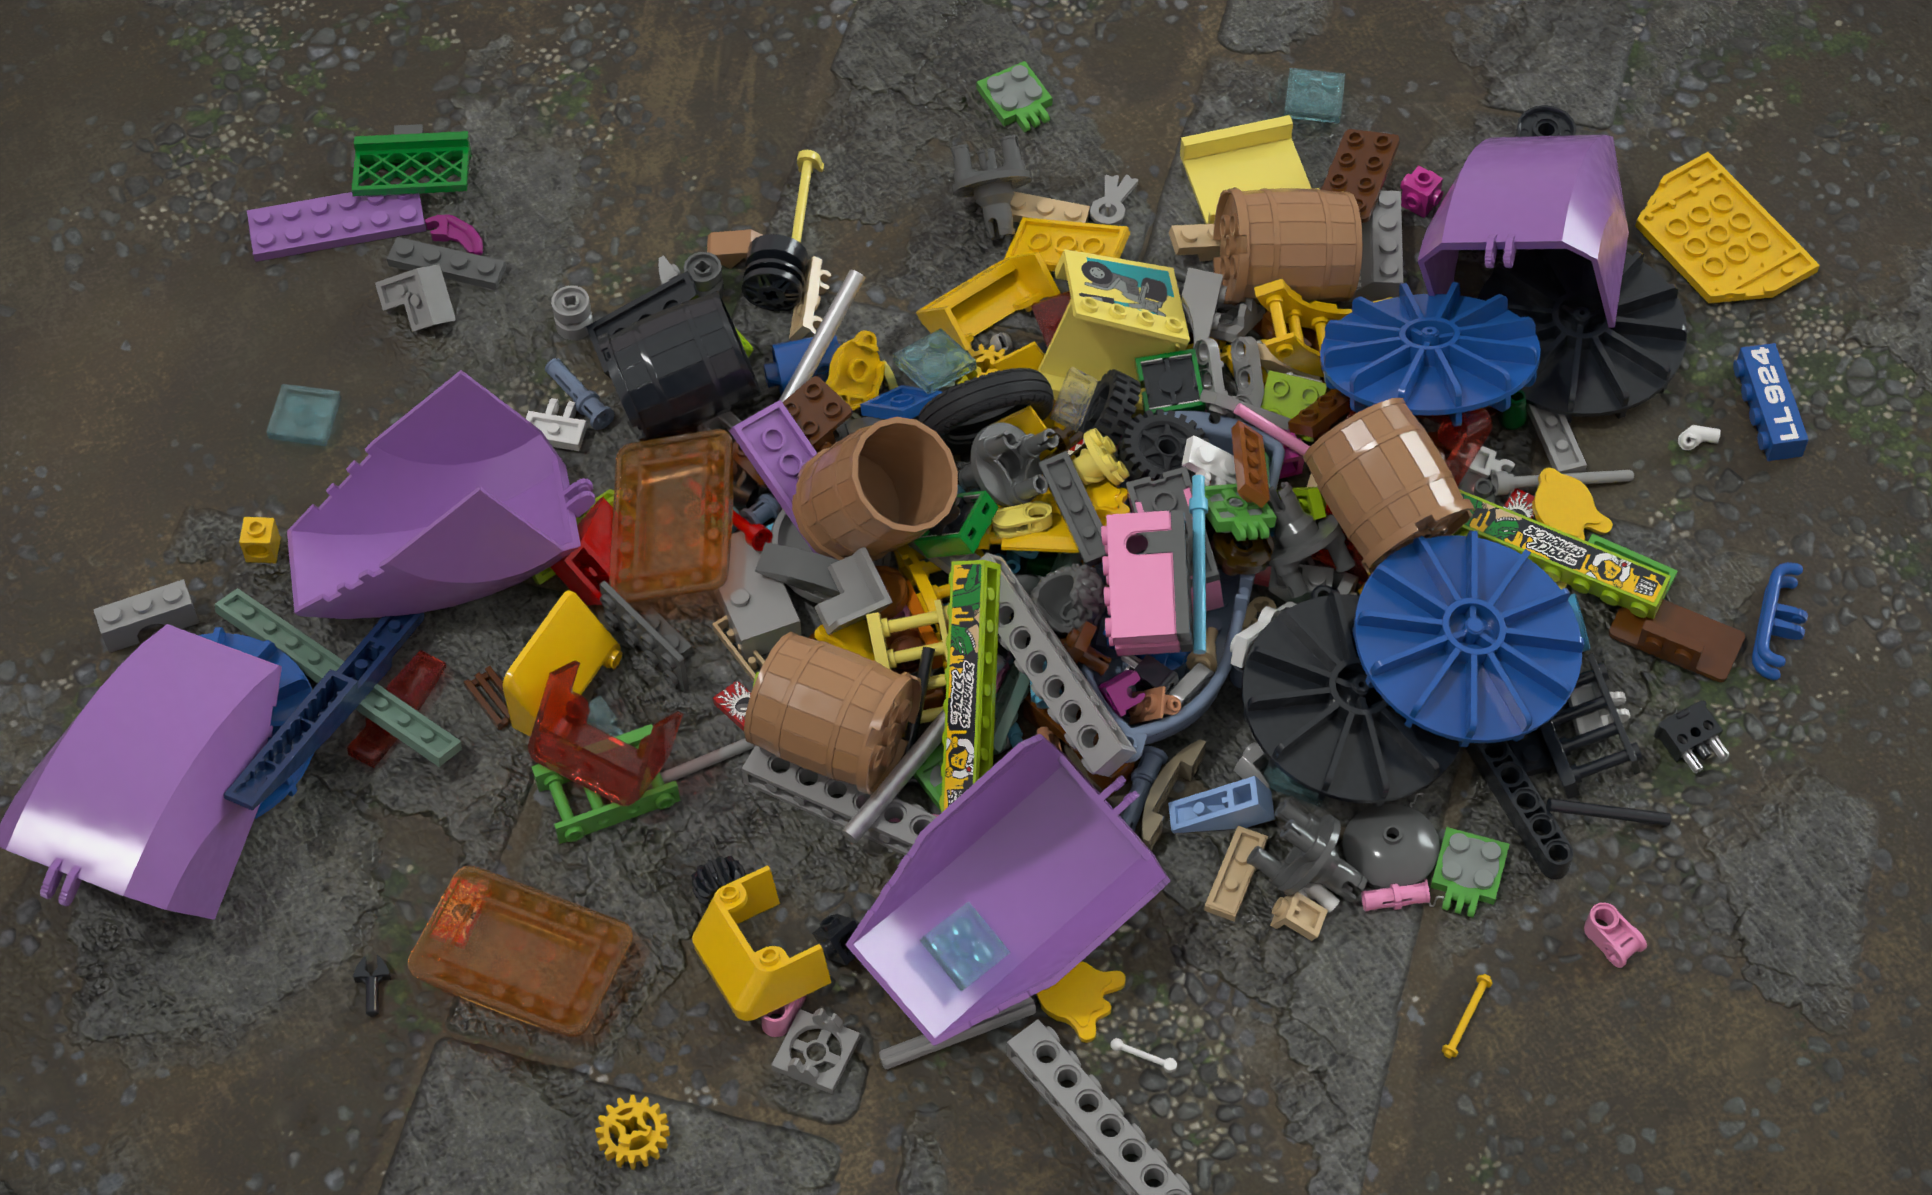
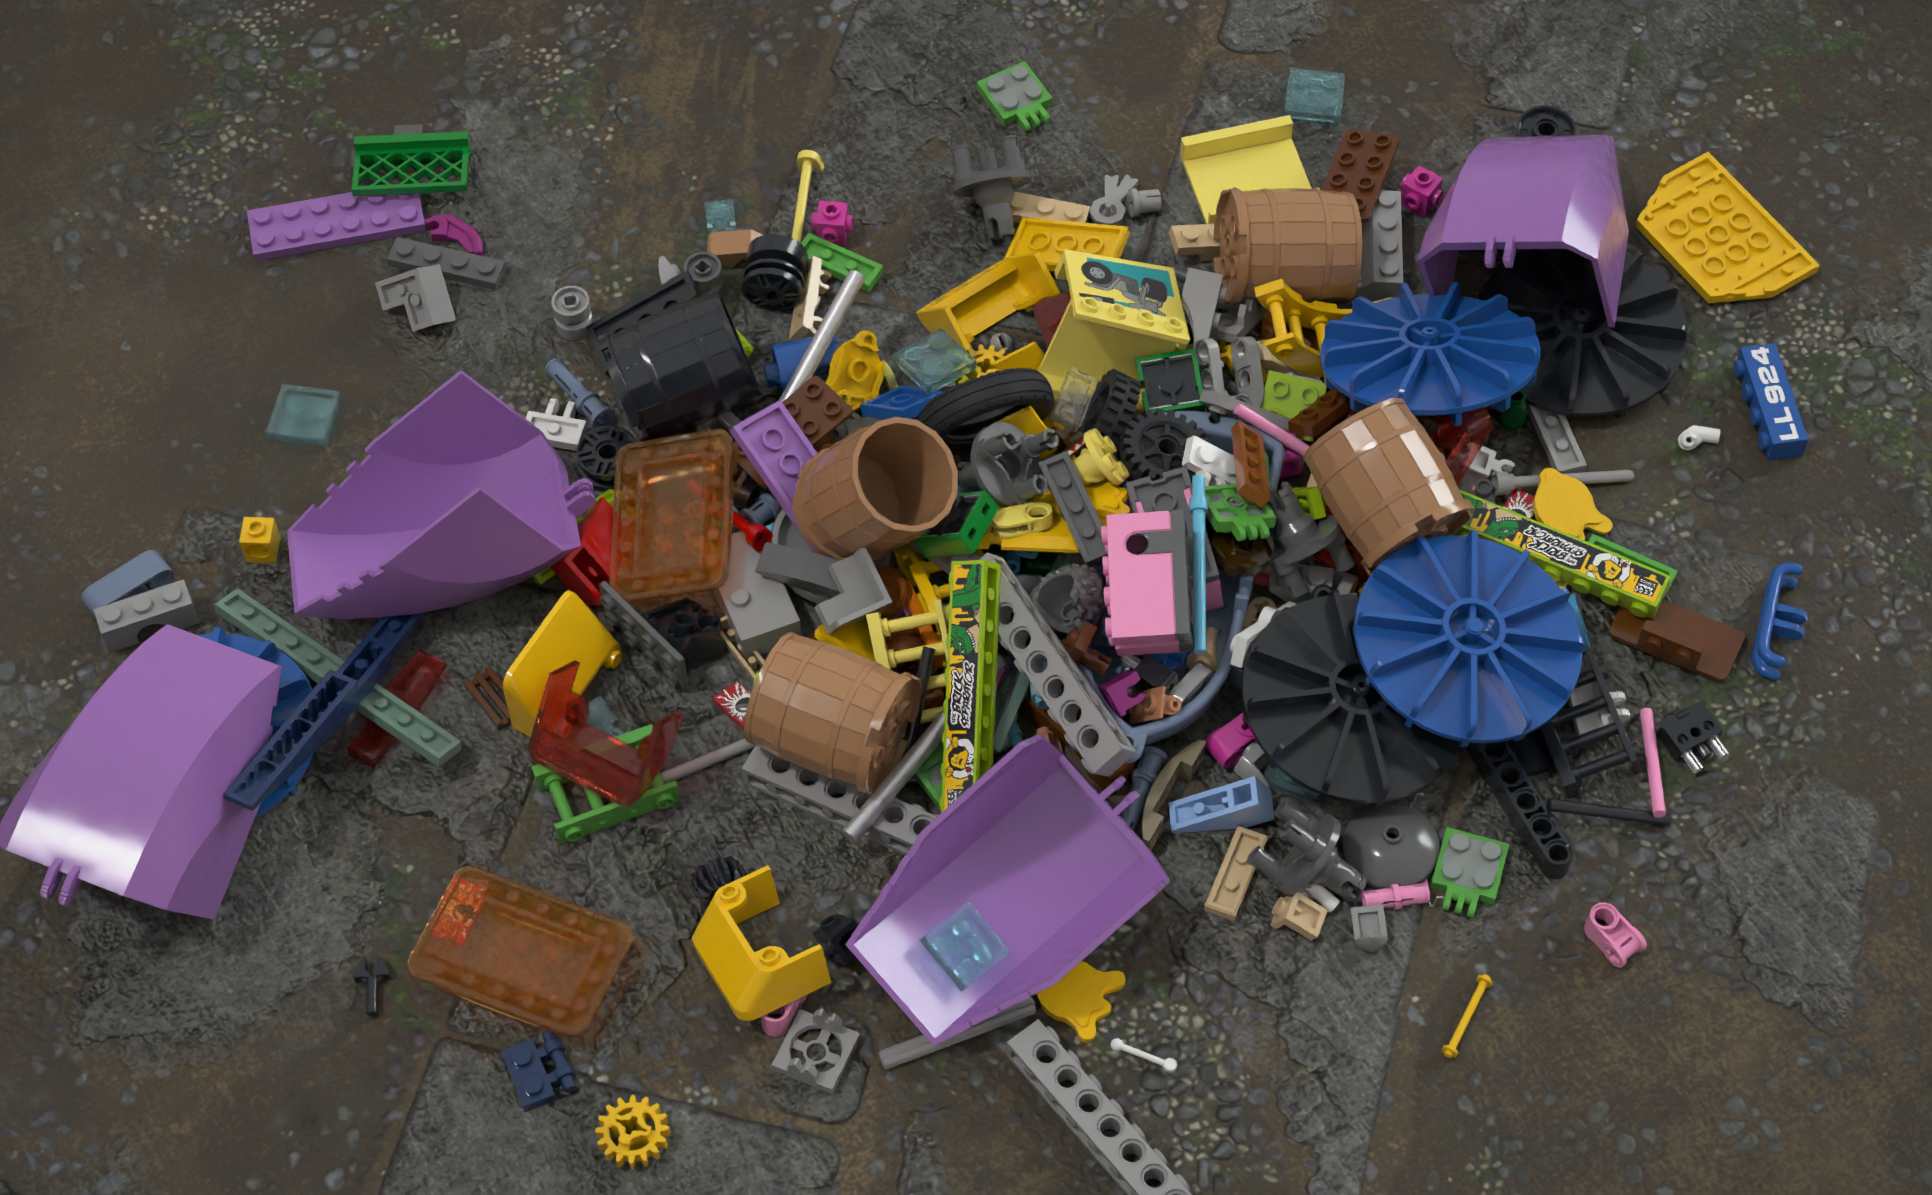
none -> sand blue beam [81,549,174,618]
none -> dark blue plate [501,1029,577,1112]
none -> black wheel [576,425,640,492]
none -> black slope [641,597,726,665]
none -> clear light blue plate [704,199,736,232]
none -> bright green plate [801,233,884,293]
none -> dark pink brick [811,201,853,247]
none -> light grey bush [1127,188,1161,217]
none -> dark pink piece [1205,713,1257,769]
none -> light grey plate [1351,904,1388,953]
none -> bright pink bar [1640,708,1666,818]

